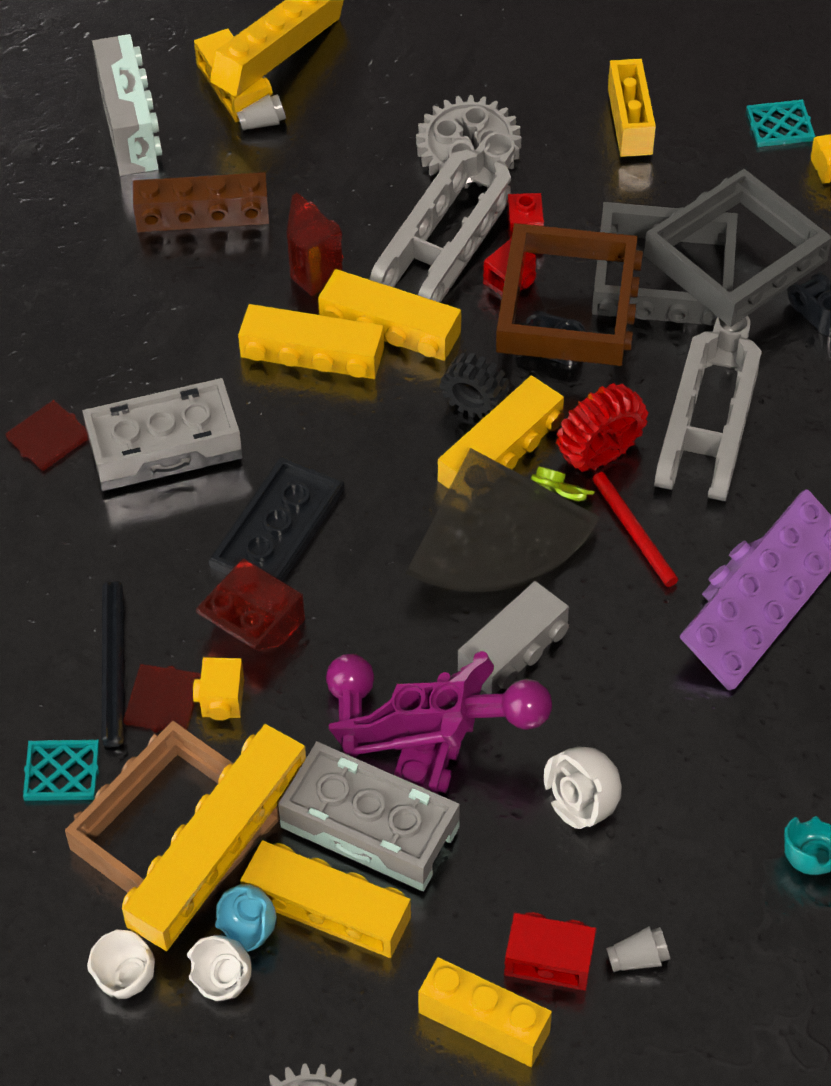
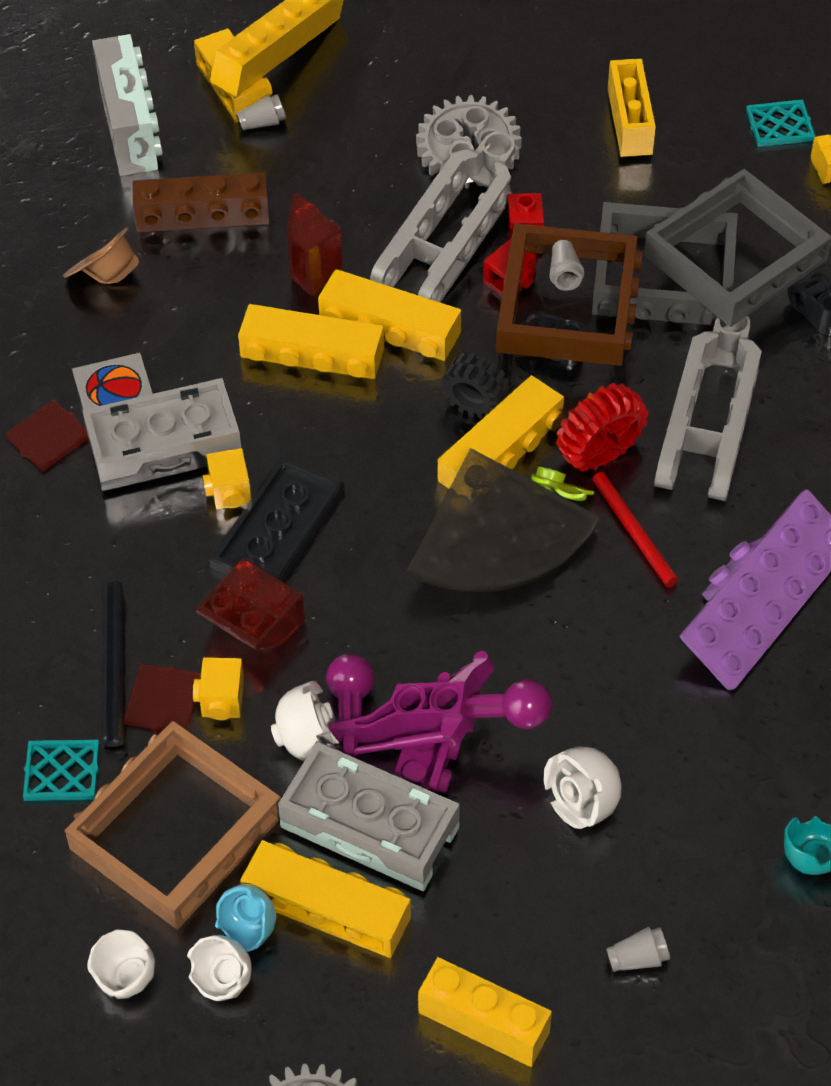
yellow brick [122,724,306,951] -> none
light grey brick [458,581,569,694] -> none
red brick [504,912,596,991] -> none
none -> medium nougat piece [63,227,139,284]
none -> tile [72,353,153,410]
none -> yellow brick [203,448,251,510]
none -> white cylinder [271,681,341,761]
none -> light grey cone [549,240,584,291]

